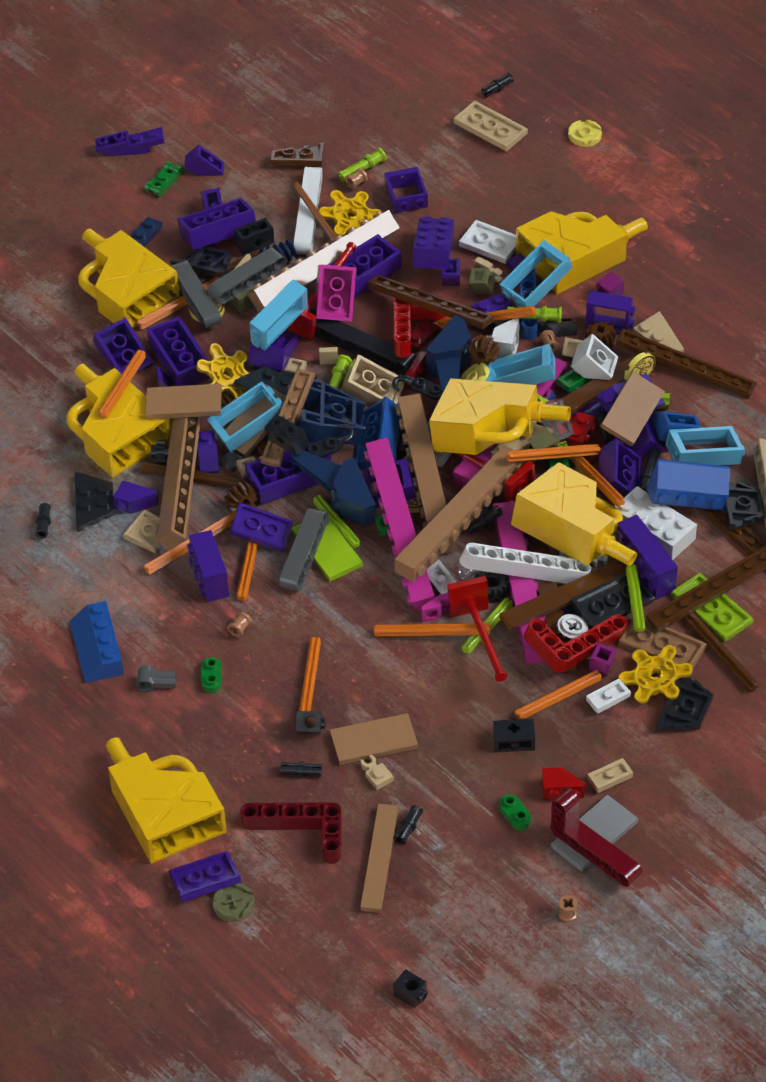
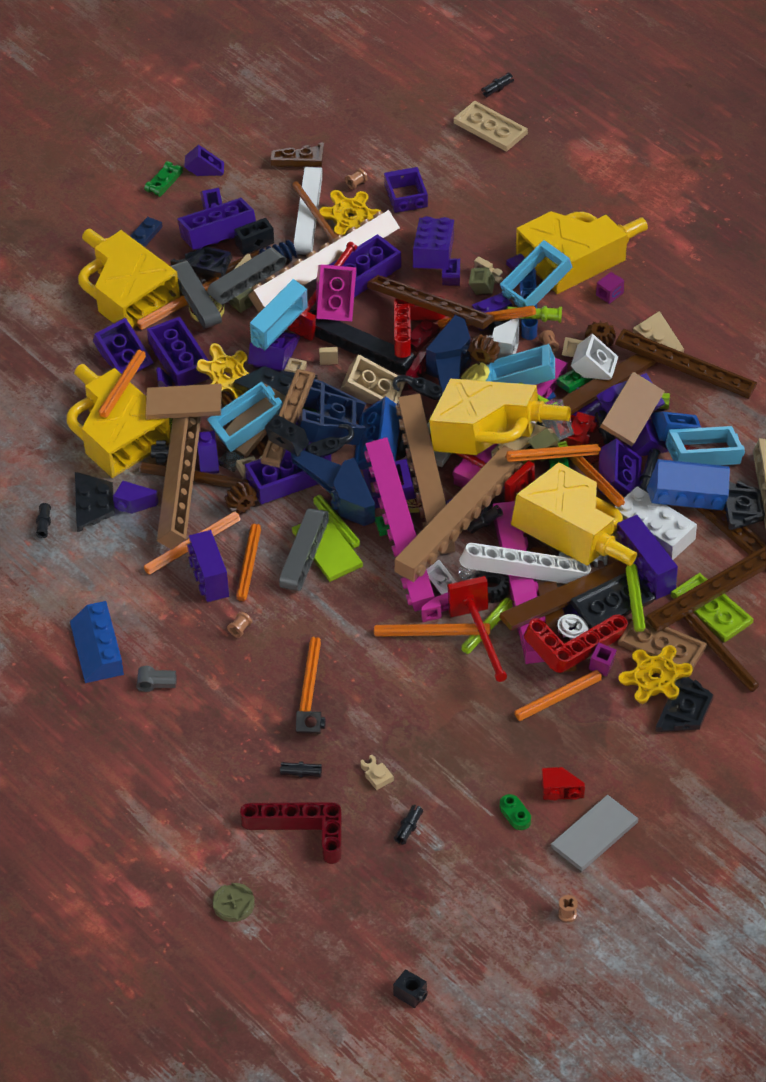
dark purple slope [95,127,165,156] -> none
yellow piece [106,738,227,864] -> none
tan tile [123,510,163,553] -> none
dark purple tile [169,851,242,902] -> none
green plate [201,657,222,693] -> none
dark purple tile [230,503,293,553] -> none
lime pin [329,355,352,389] -> none
medium nougat tile [330,713,418,766] -> none
lime pin [338,147,387,182] -> none
medium nougat tile [360,804,399,913] -> none
white plate [459,220,516,264] -> none
black brick [493,718,535,752] -> none
black slope [538,318,577,337] -> none
dark red beam [550,788,643,887] -> none
light yellow tile [568,120,602,147] -> none
dark purple window [585,291,635,334] -> none
white plate [586,679,631,714] -> none
tan plate [587,758,633,793] -> none
light yellow tile [624,352,655,381] -> none

